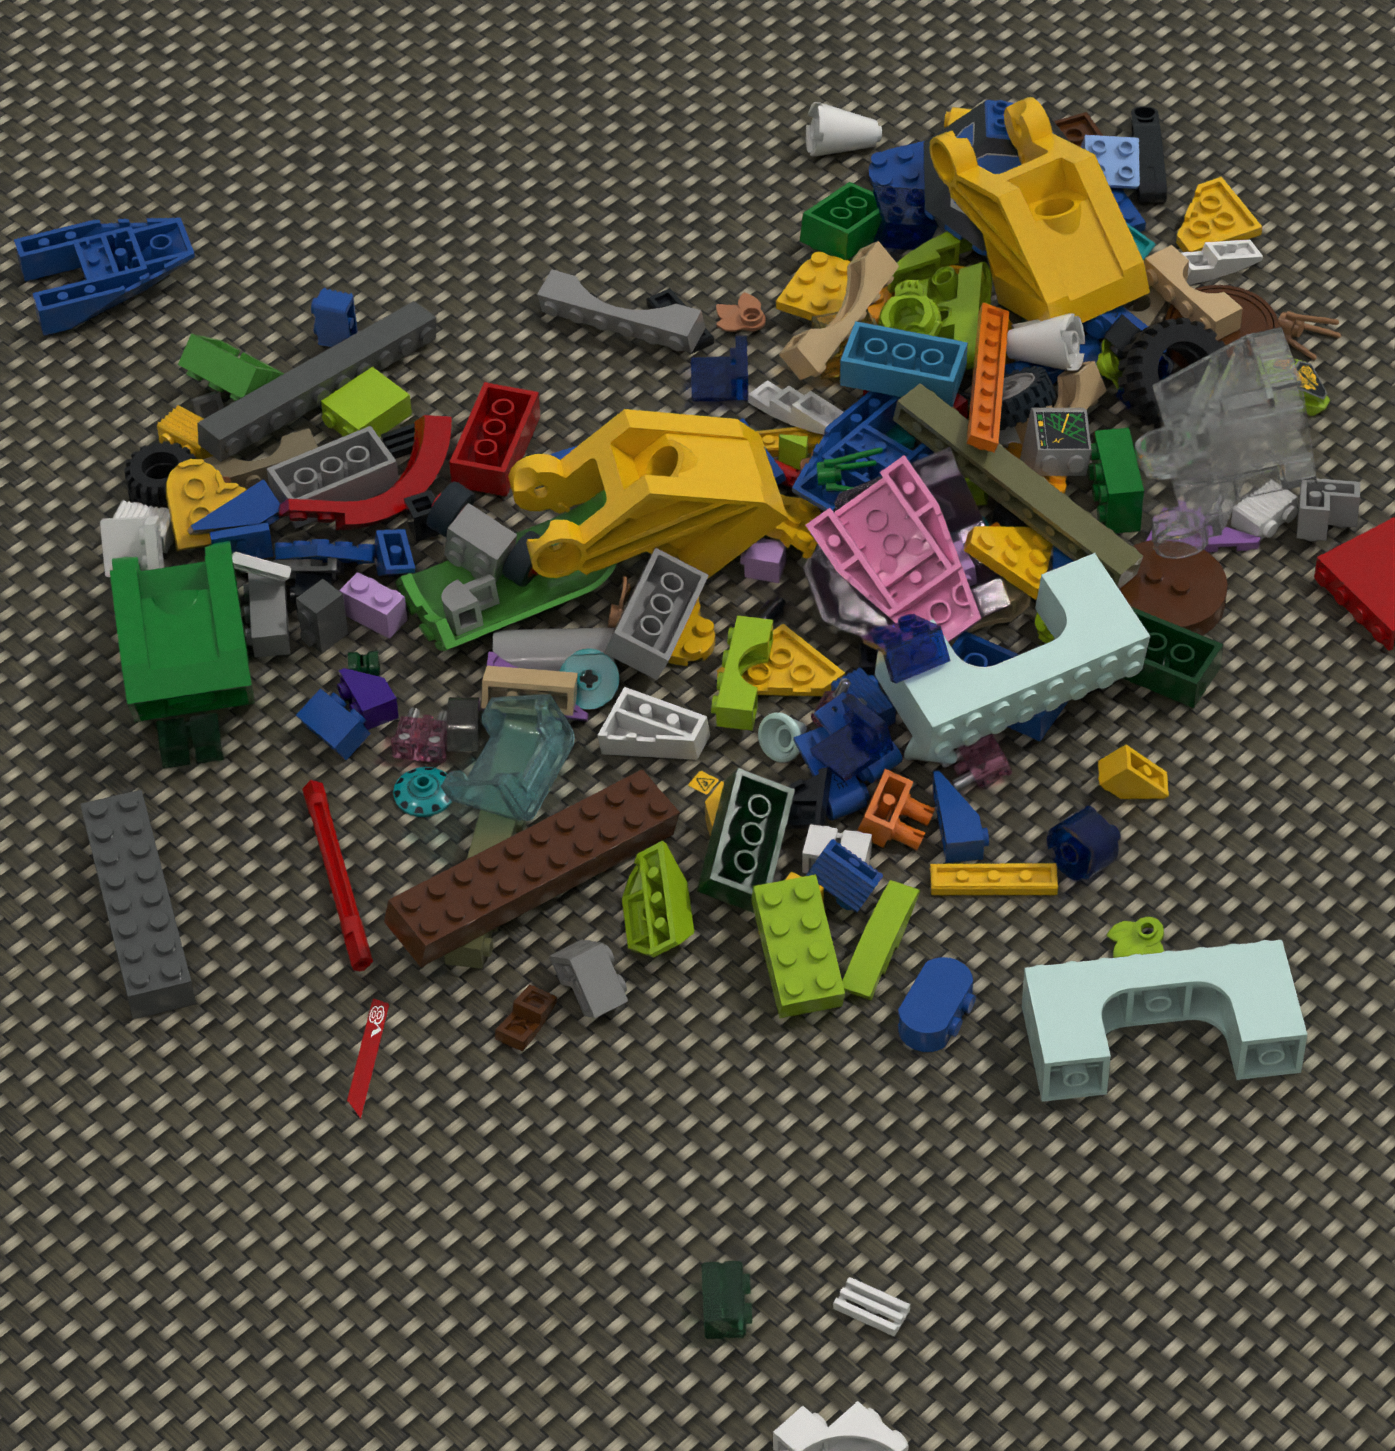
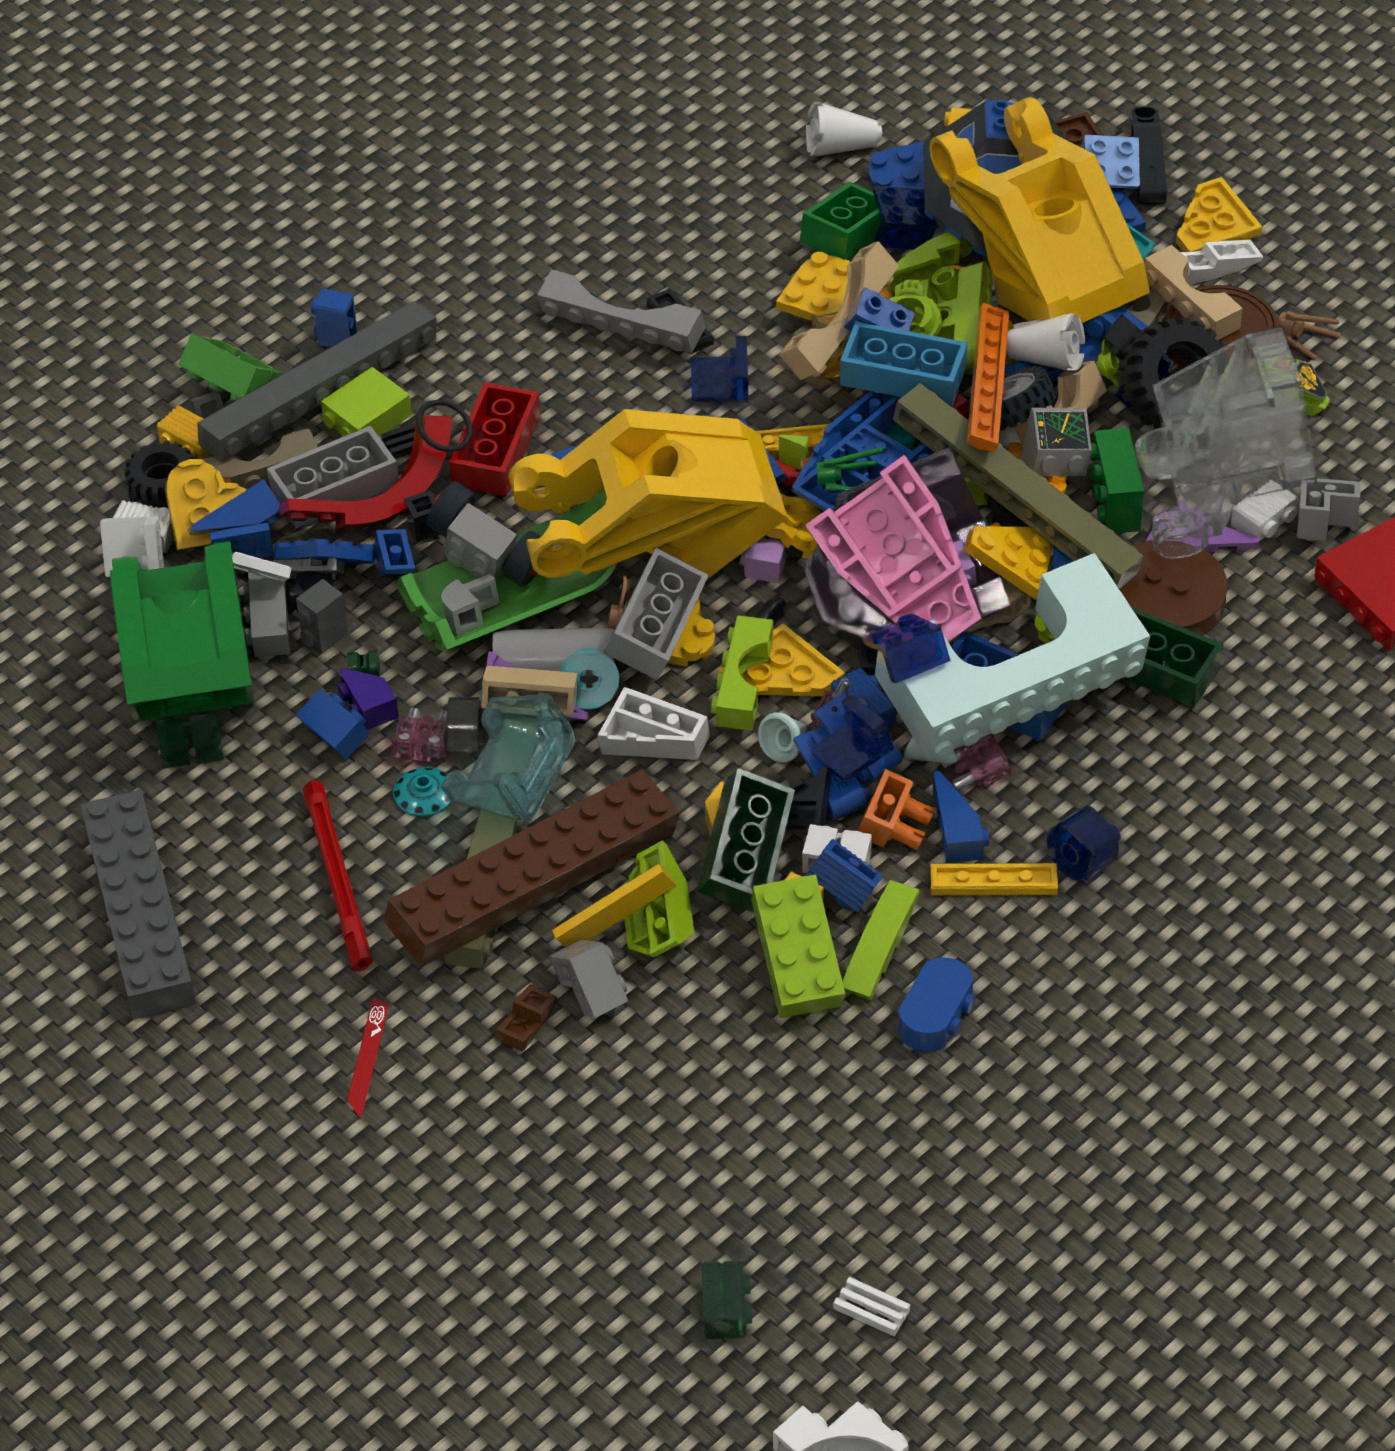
blue wedge [14,218,195,336] -> none
lavender brick [339,572,407,639] -> none
yellow sticker [688,771,719,795] -> none
nougat plate [716,292,766,332] -> none
white slope [748,380,844,435] -> none
light aqua arch [1022,940,1307,1102] -> none
yellow slope [1098,744,1169,799] -> none
lime plate [1107,917,1164,958] -> none
none -> black piece [416,399,473,452]
none -> yellow tile [552,864,677,948]
none -> blue brick [844,288,915,331]

